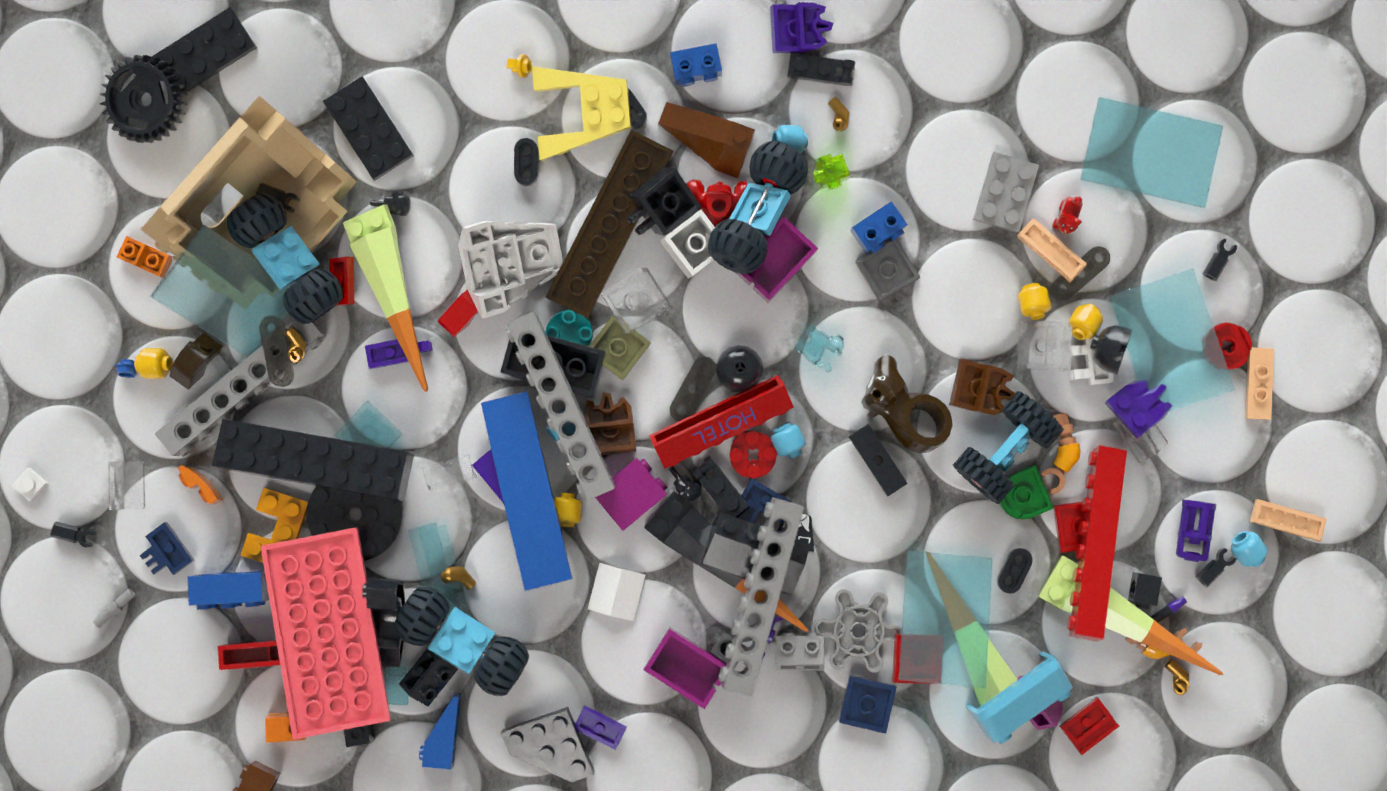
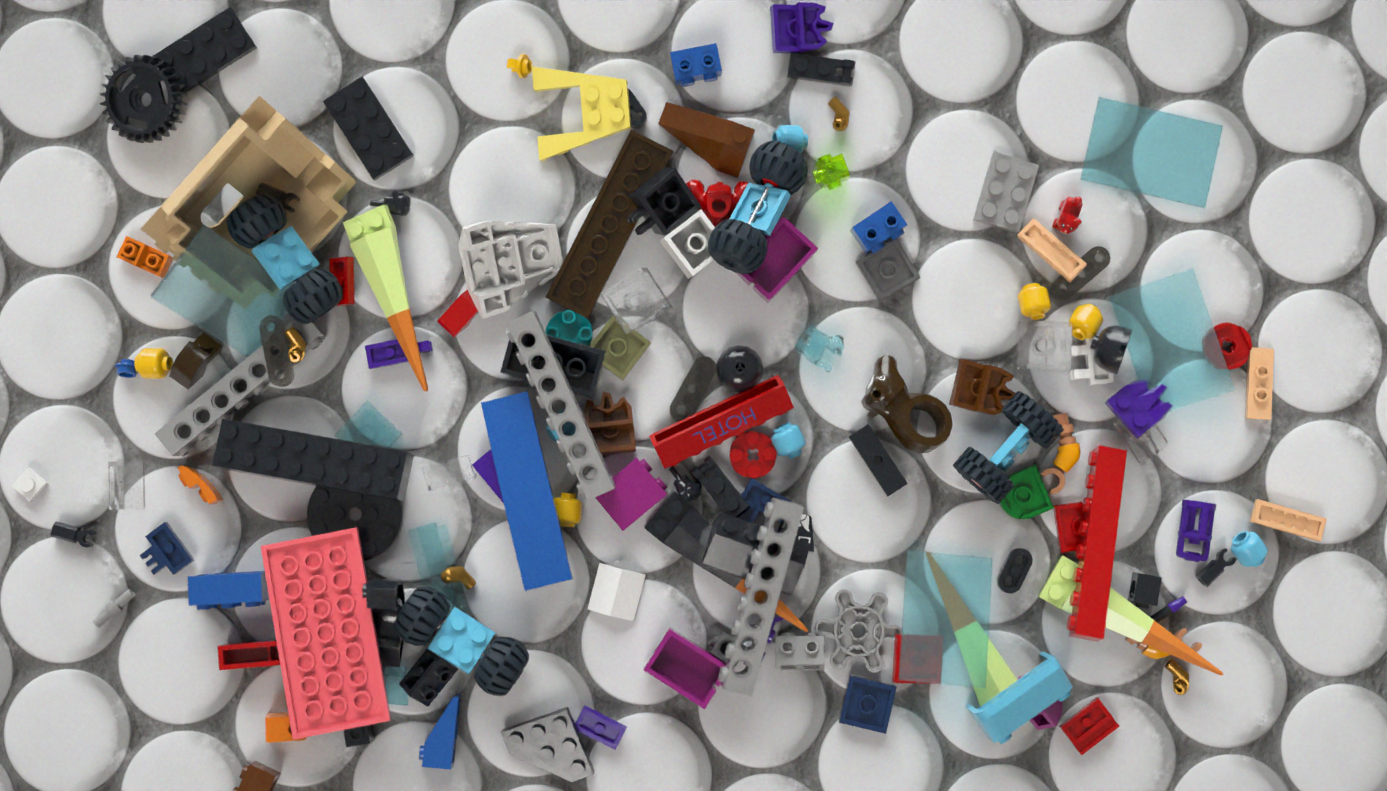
light orange plate [240,487,309,563] -> none
black plate [514,138,538,186] -> none
black bar [1202,238,1237,281] -> none

